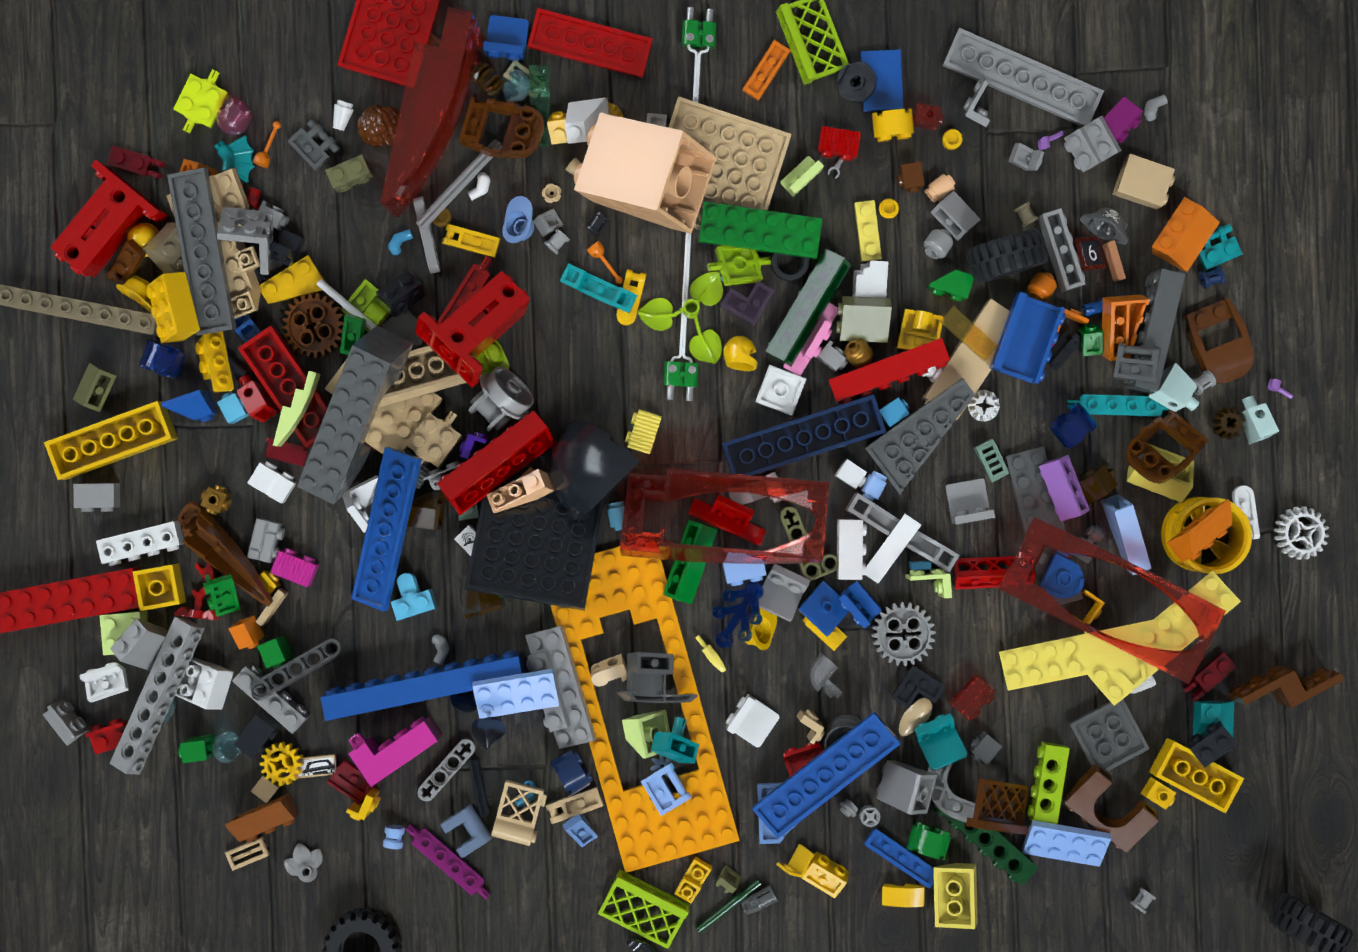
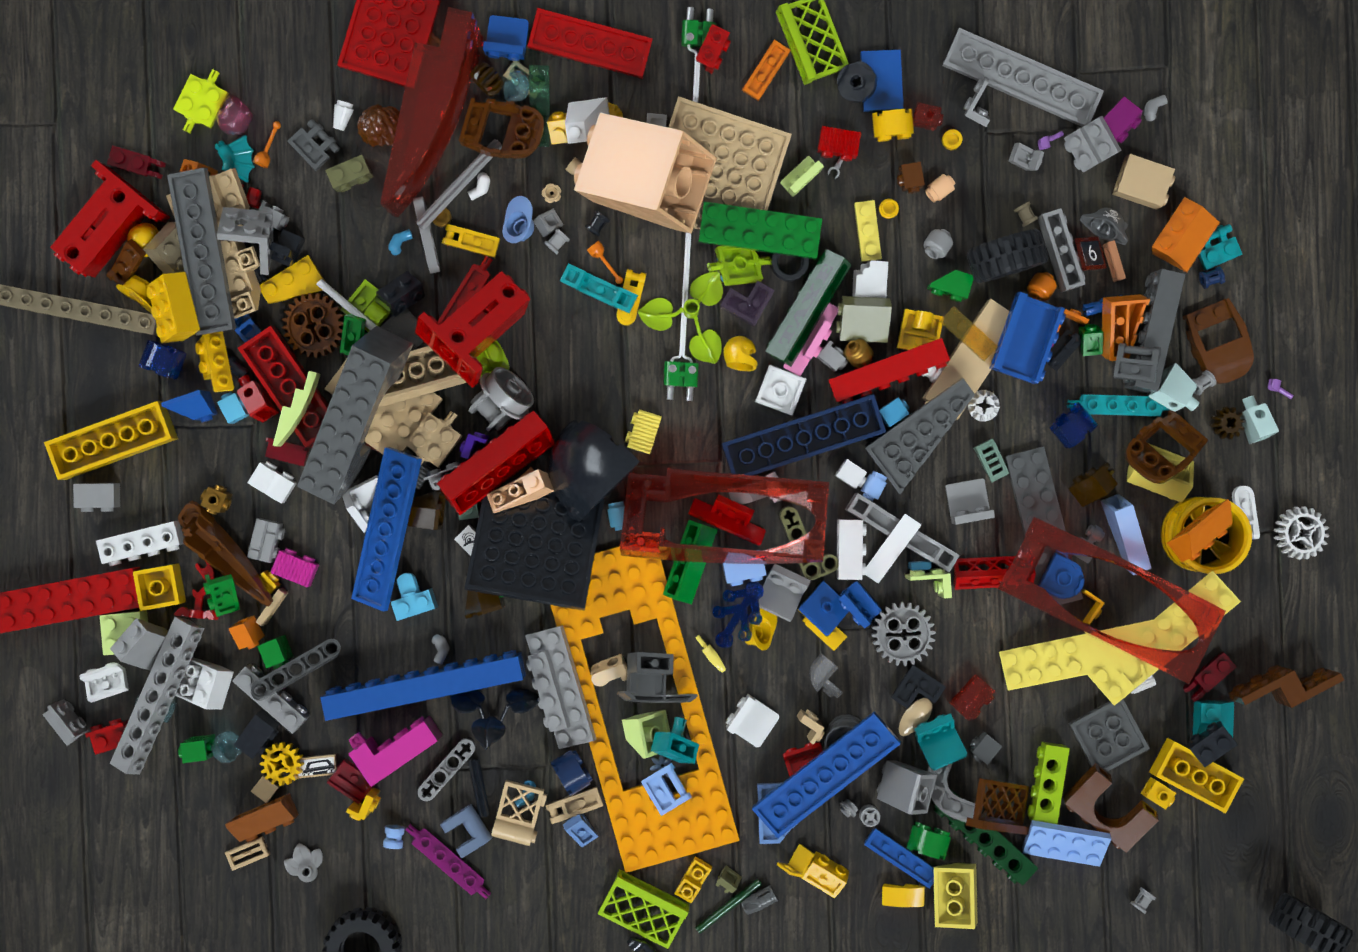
olive brick [73,363,116,412] -> none
light blue plate [472,669,559,718] -> none
light grey brick [931,191,981,241] -> none
medium lavender brick [1039,455,1090,521] -> none
none -> red bracket [696,24,731,74]

